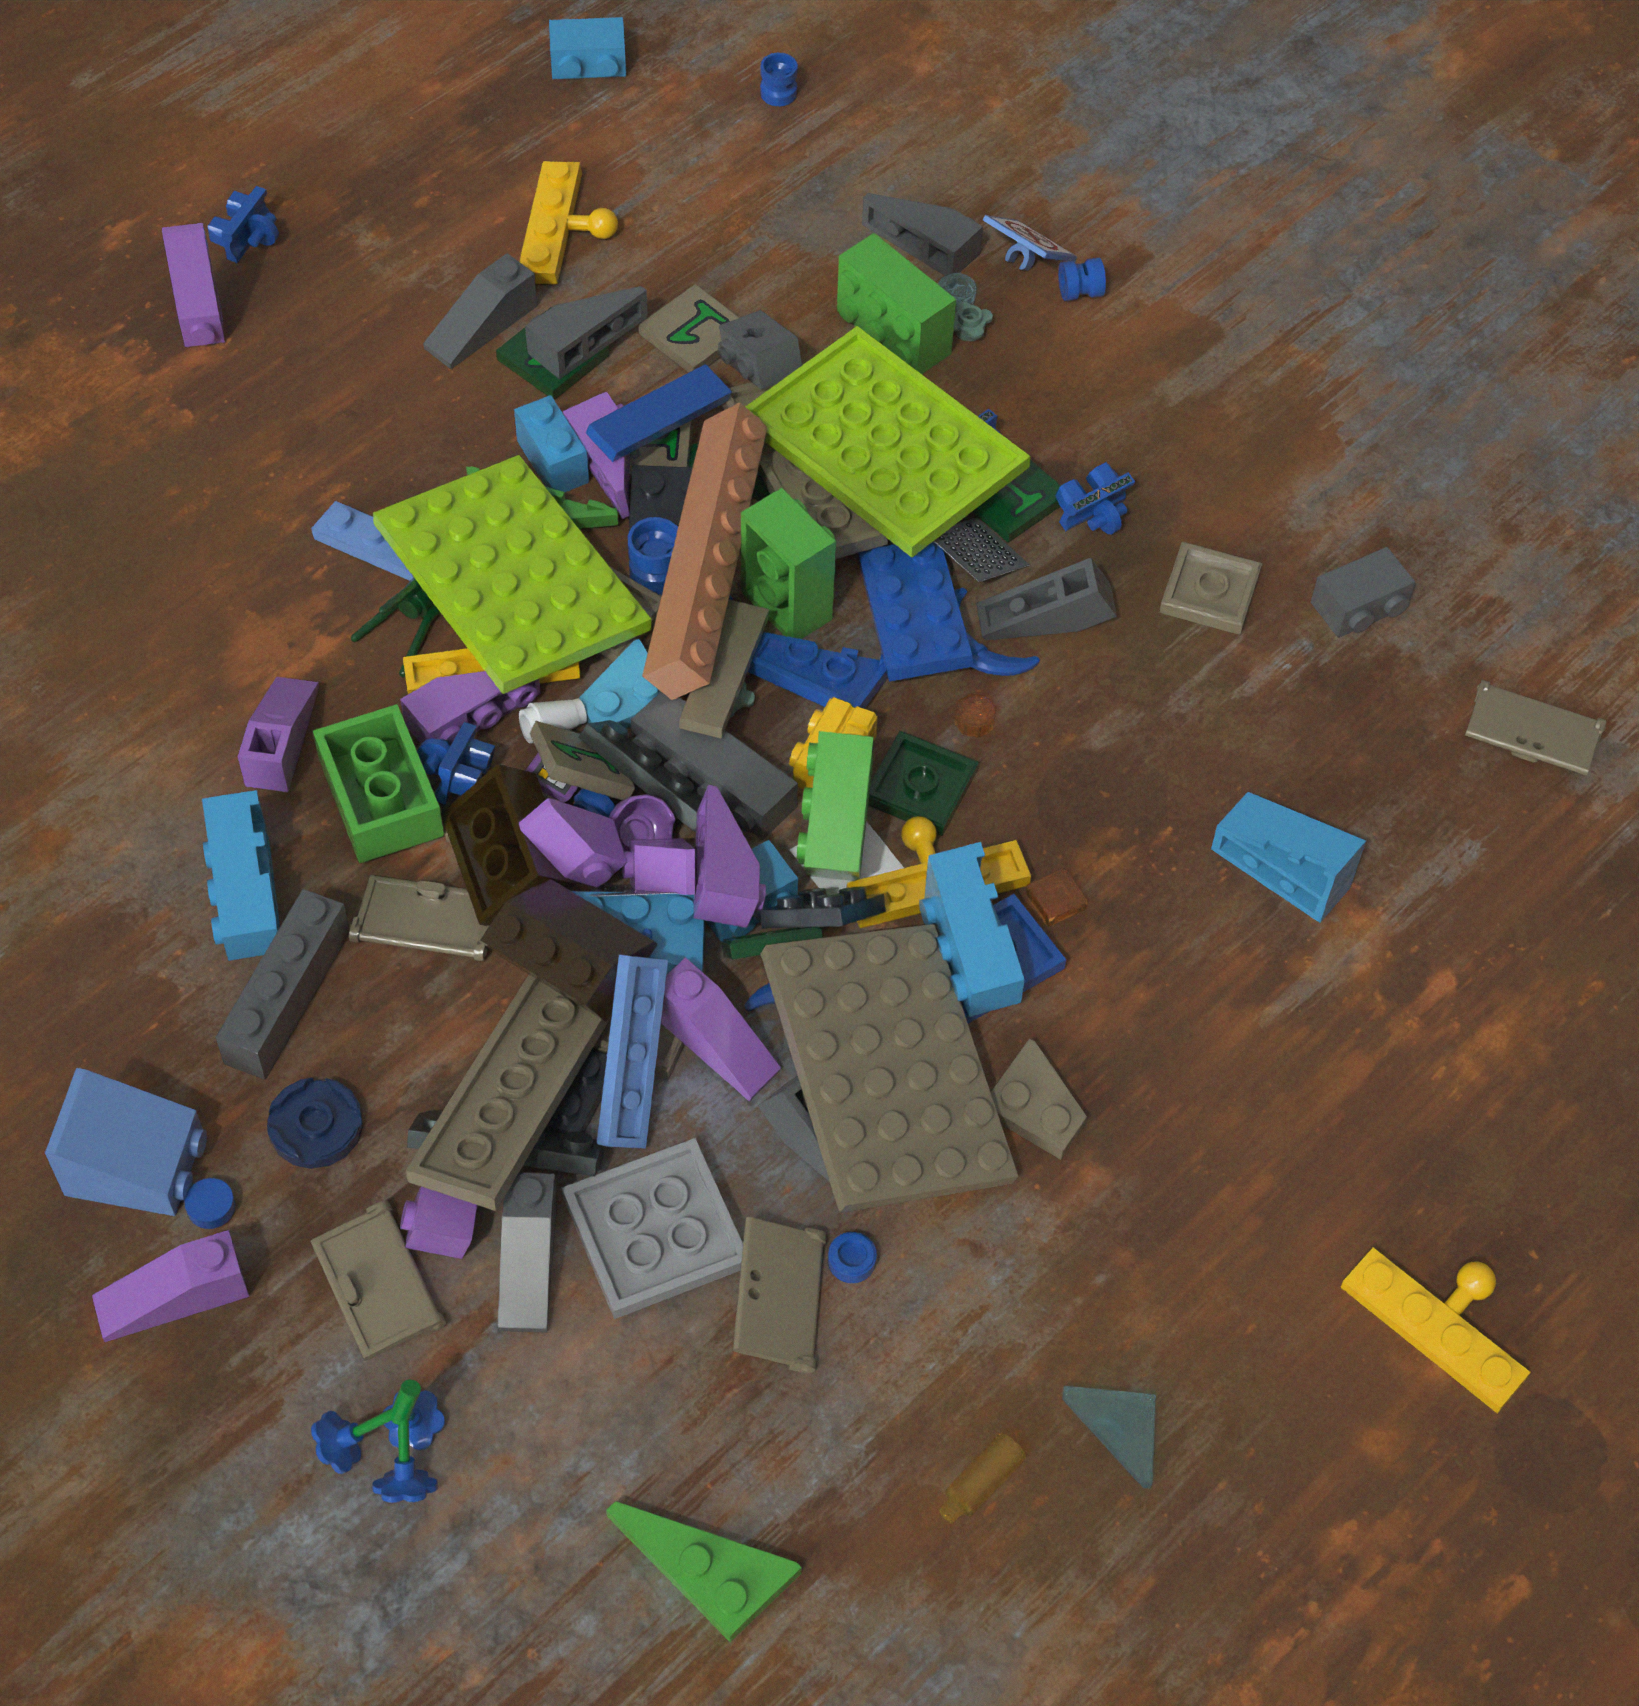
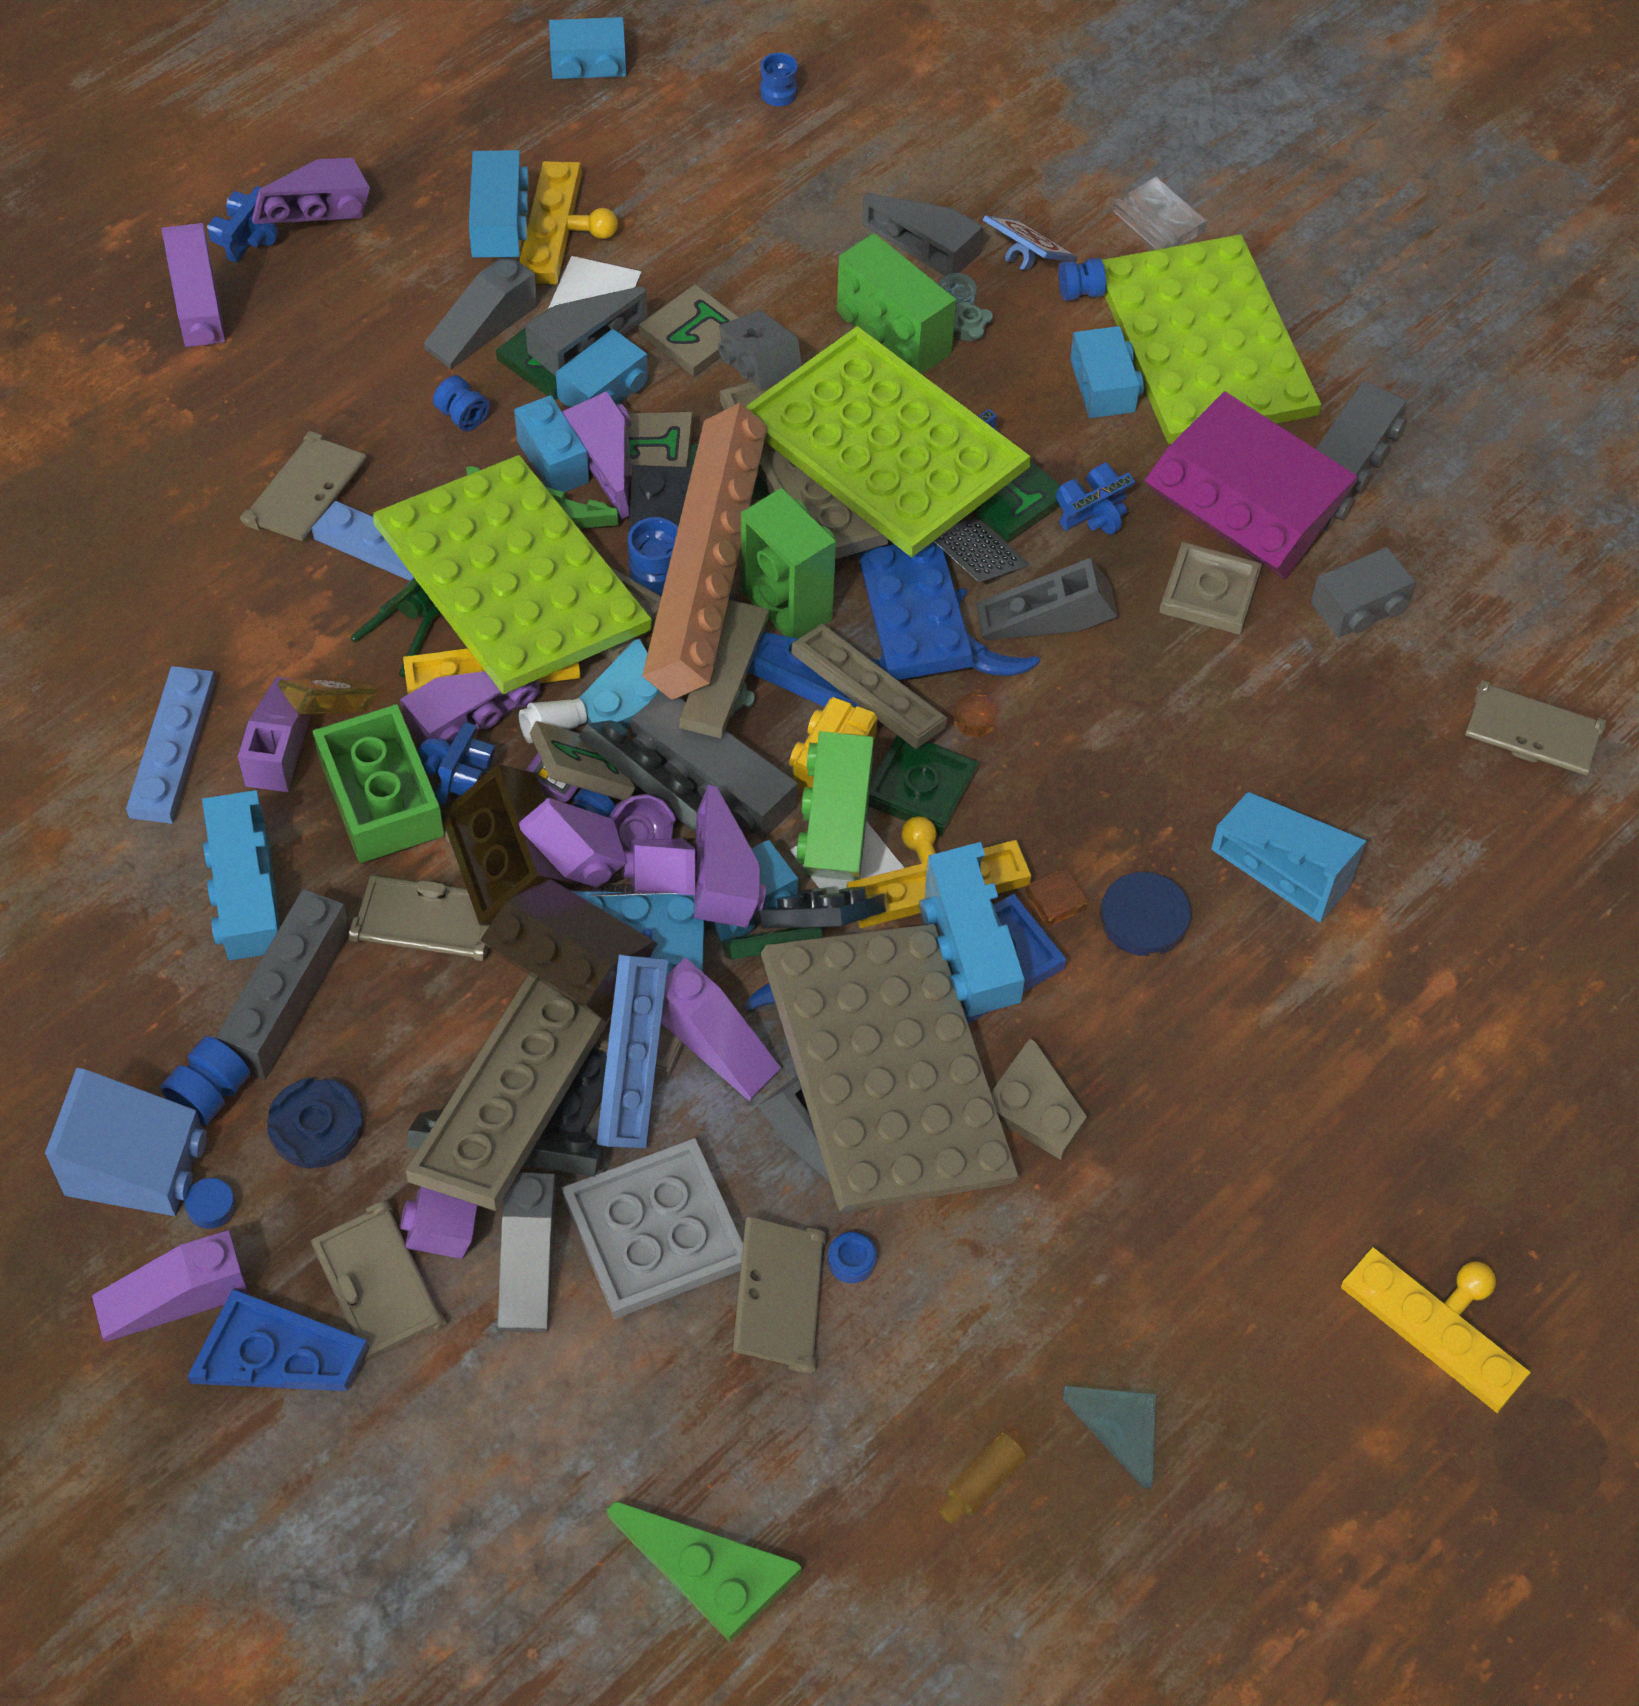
blue plant [311,1379,445,1503] -> none
blue tile [586,364,732,462] -> none
none -> medium blue plate [126,666,216,824]
none -> blue wheel [159,1036,251,1126]
none -> blue wing [187,1289,369,1391]
none -> dark tan door [240,431,367,541]
none -> medium lavender slope [252,158,370,224]
none -> clear yellow slope [277,678,378,714]
none -> blue wheel [433,375,490,431]
none -> dark azure wedge [469,150,529,258]
none -> white sticker [548,256,642,309]
none -> dark azure brick [556,329,648,408]
none -> dark tan tile [791,624,947,749]
none -> dark azure brick [1070,326,1144,418]
none -> dark blue tile [1100,872,1191,956]
none -> lime plate [1102,234,1322,445]
none -> clear plate [1113,177,1207,250]
none -> magenta slope [1144,391,1359,580]
none -> dark grey brick [1316,380,1407,532]

